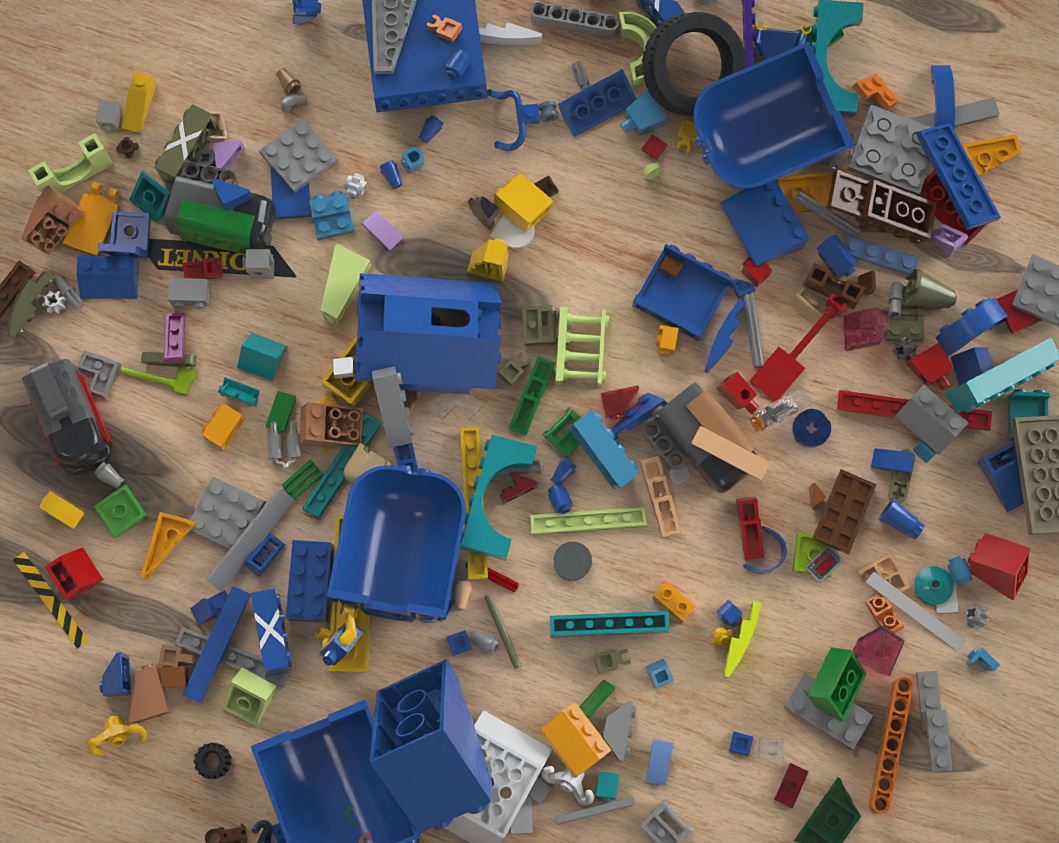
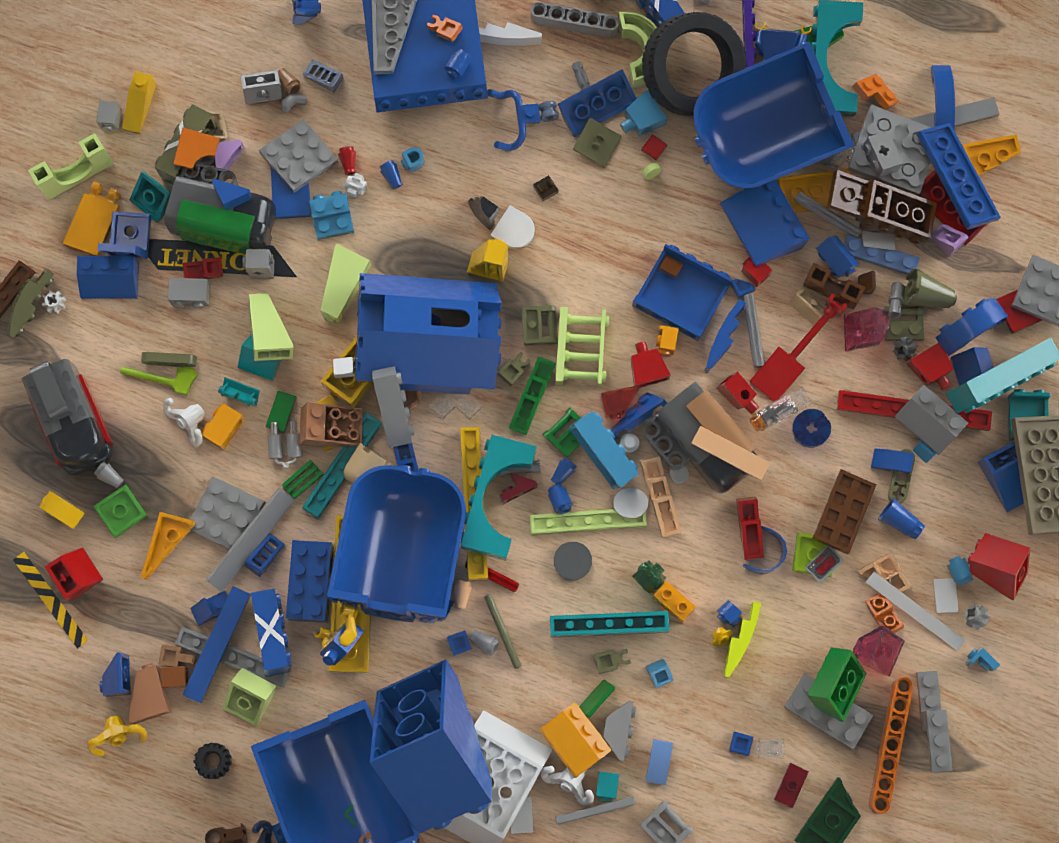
nougat slope [21,185,84,255] -> none
light grey axle [53,275,83,309] -> none
light grey tile [77,350,121,399] -> none
reddish brown plate [117,137,139,159] -> none
magenta tile [164,313,185,363] -> none
lavender slope [362,211,403,250] -> none
blue cone [418,115,444,144] -> none
yellow brick [494,173,554,232] -> none
light grey tile [528,776,553,804] -> none
yellow plate [676,119,697,155] -> none
dark orange slope [809,483,826,509] -> none
teal dish [914,566,954,605] -> none
none -> white piece [163,398,205,447]
none -> orange tile [173,127,220,170]
none -> light grey brick [241,70,282,104]
none -> yellowish green slope [249,293,294,361]
none -> sand blue slope [303,60,344,93]
none -> red cone [338,146,356,175]
none -> olive piece [573,118,622,168]
none -> white sticker [614,488,648,518]
none -> white plate [620,433,639,453]
none -> red torso [631,341,671,390]
none -> clear green brick [632,560,666,594]
none -> white sticker [862,231,896,250]
none -> light grey brick [863,131,903,178]

